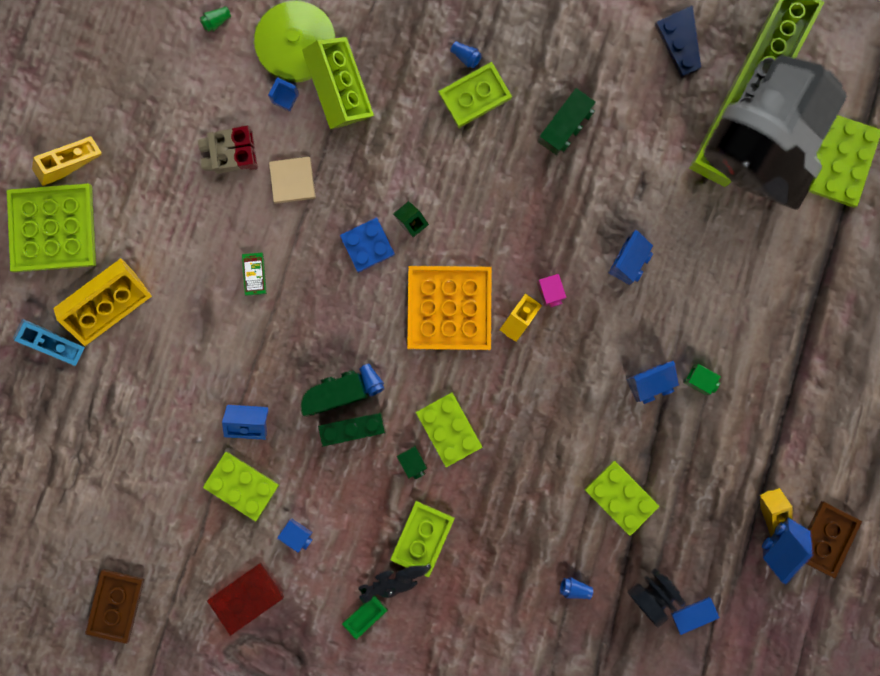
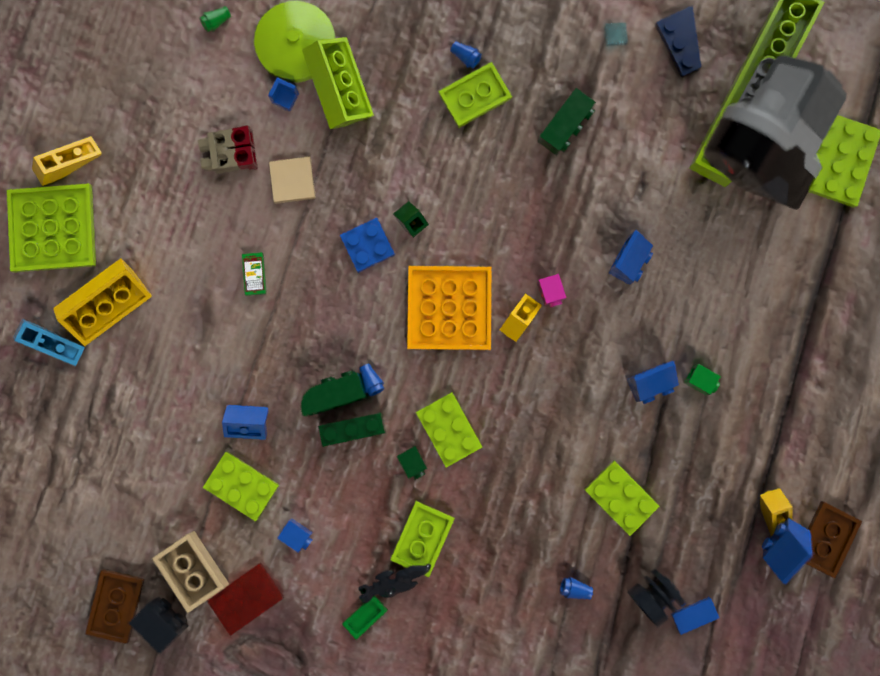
none -> black brick [128,597,189,654]
none -> tan brick [152,531,229,613]
none -> clear light blue tile [605,23,628,46]

